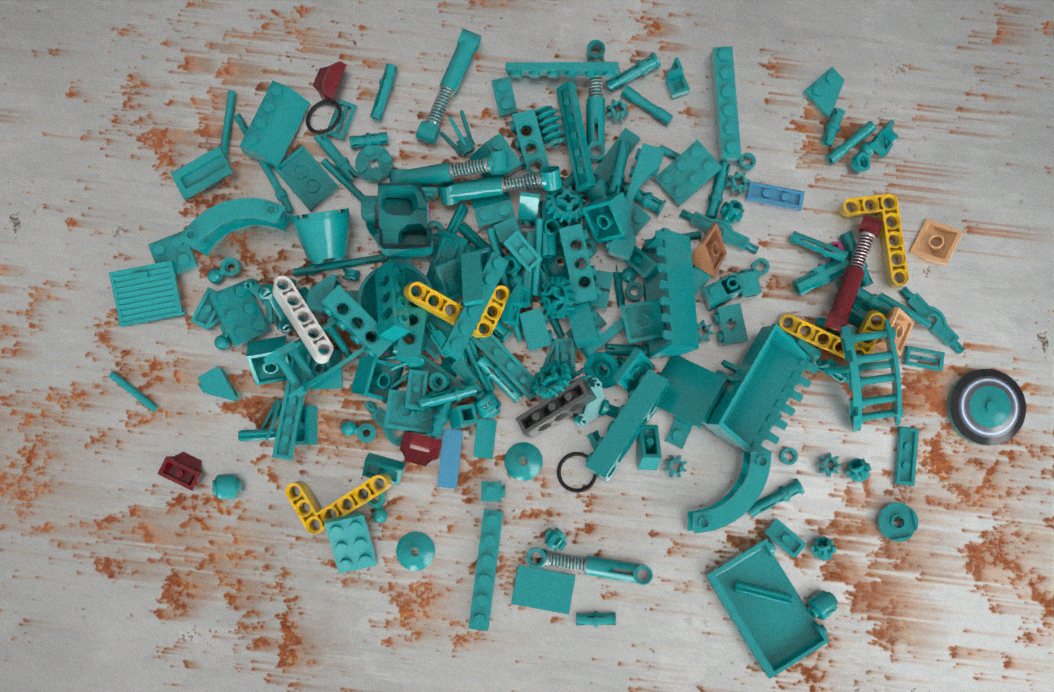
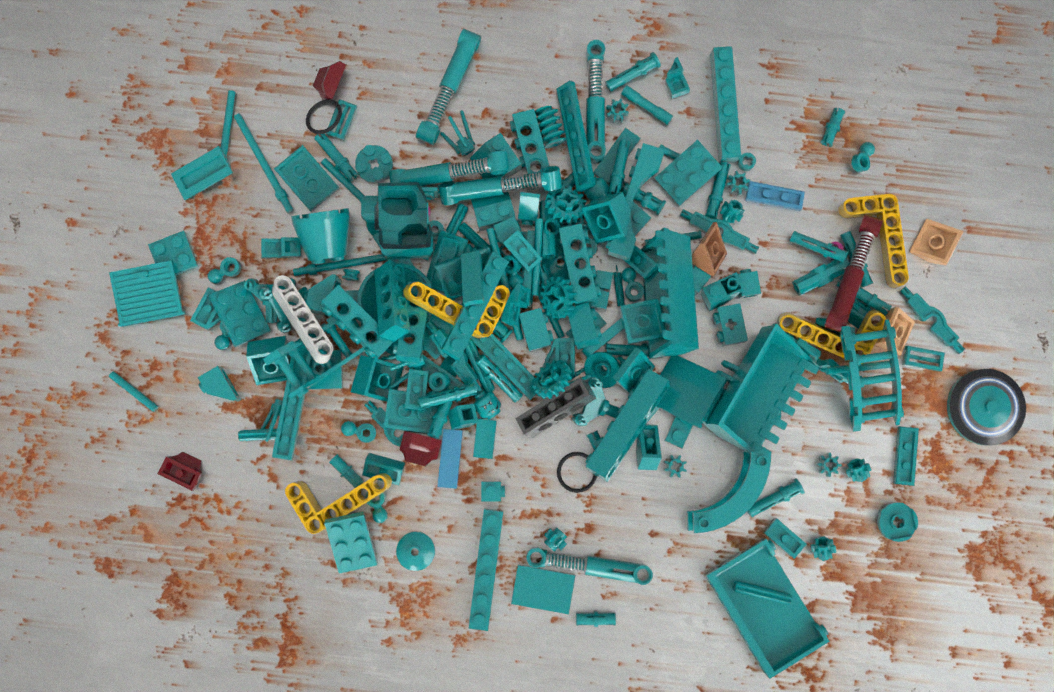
teal fence [179,198,294,257] -> none
teal head [212,473,241,500] -> none
teal slope [240,80,310,168] -> none
teal slope [296,406,318,445] -> none
teal pin [349,132,388,148] -> none
teal pin [370,63,398,121] -> none
teal plate [492,76,518,118] -> none
teal dish [504,442,543,481] -> none
teal plate [505,62,620,78] -> none
teal gear [697,320,714,344] -> none
teal bush [751,258,770,276] -> none
teal bush [779,447,798,465] -> none
teal wing [803,67,845,118] -> none
teal head [808,591,838,620] -> none
teal piece [826,121,876,165] -> none
teal slope [870,119,899,158] -> none
teal bar [878,292,932,328] -> none
none -> teal slope [261,237,301,259]
none -> teal axle [329,454,364,488]

